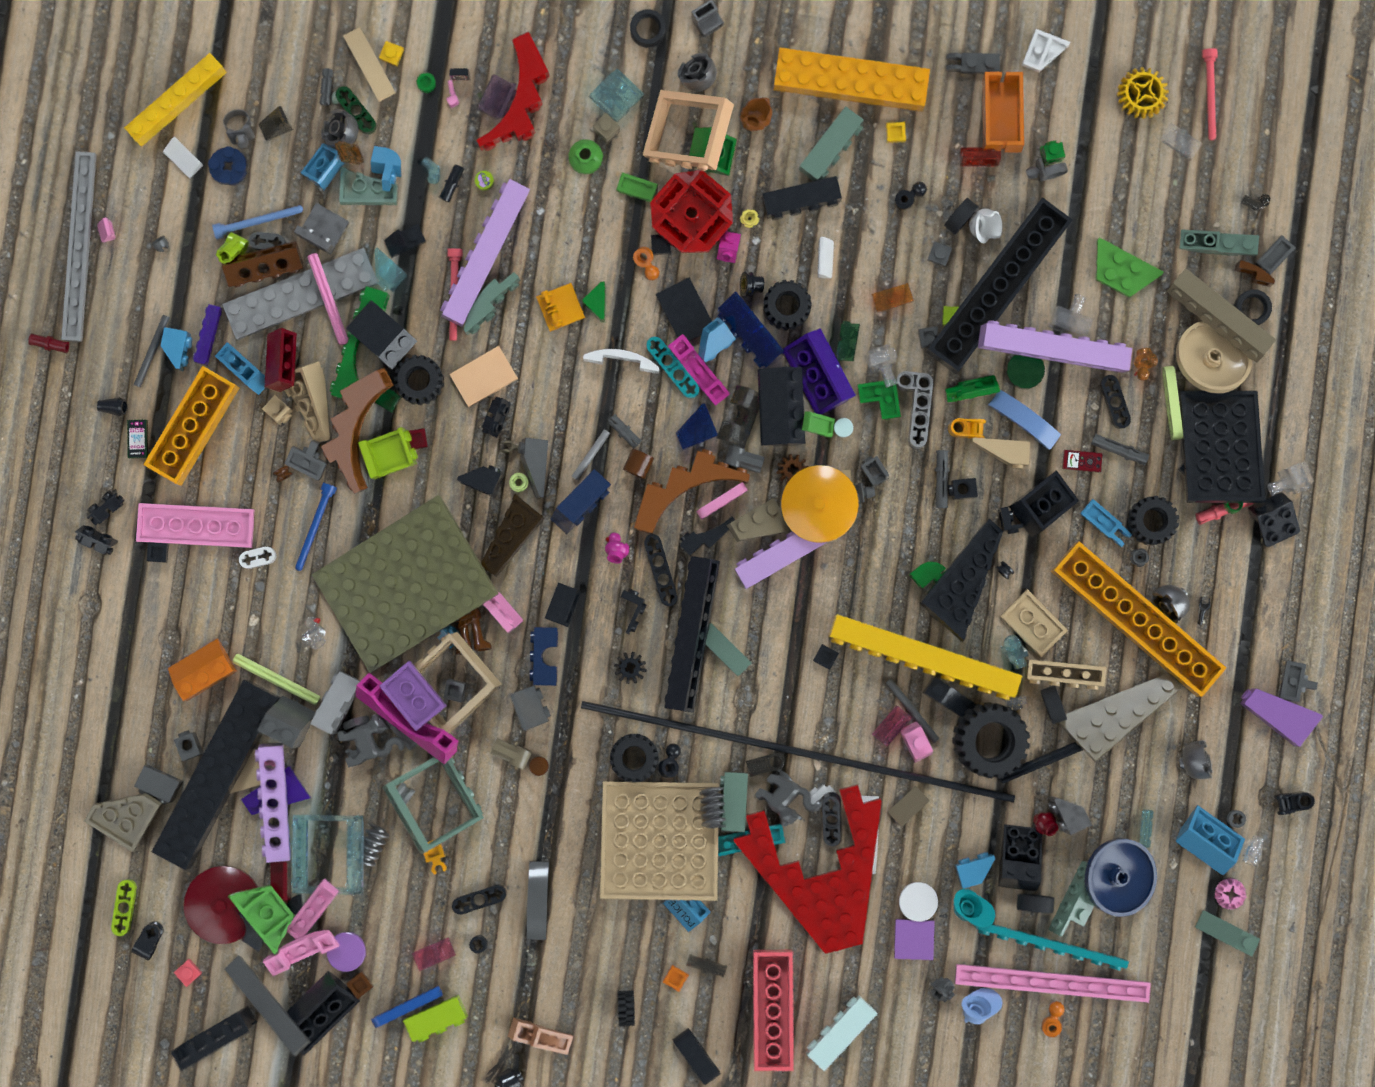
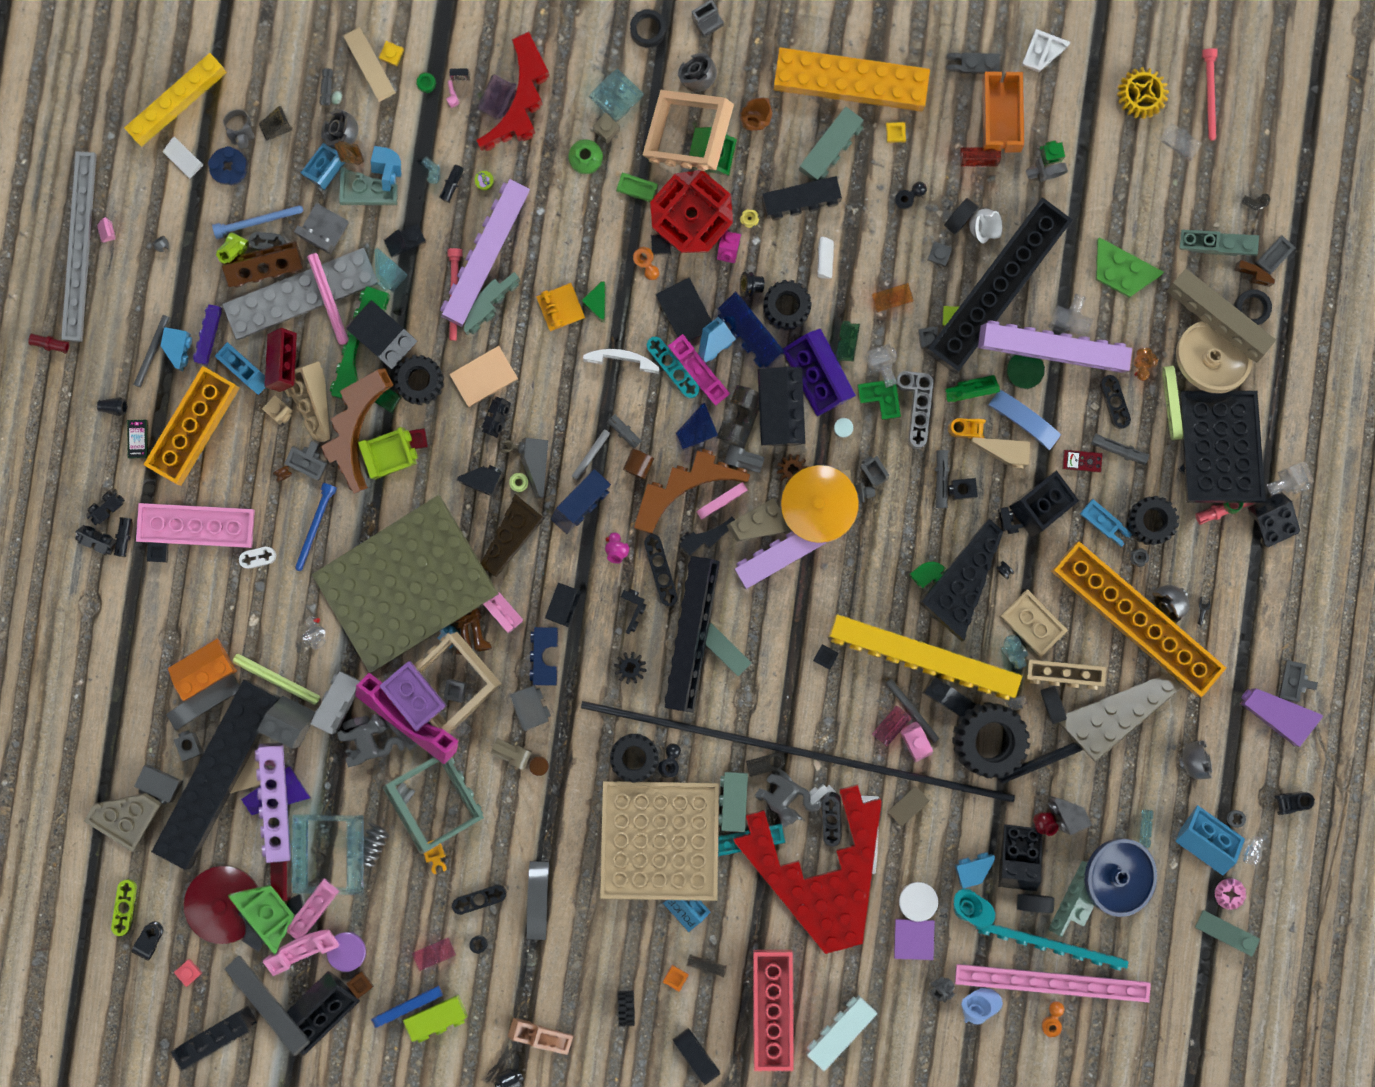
dark green beam [335,86,377,135] -> none
flat silver piece [700,787,726,828] -> none
bright green tile [802,411,835,438] -> none
none -> black pin [114,517,132,557]
none -> dark grey slope [166,674,240,731]

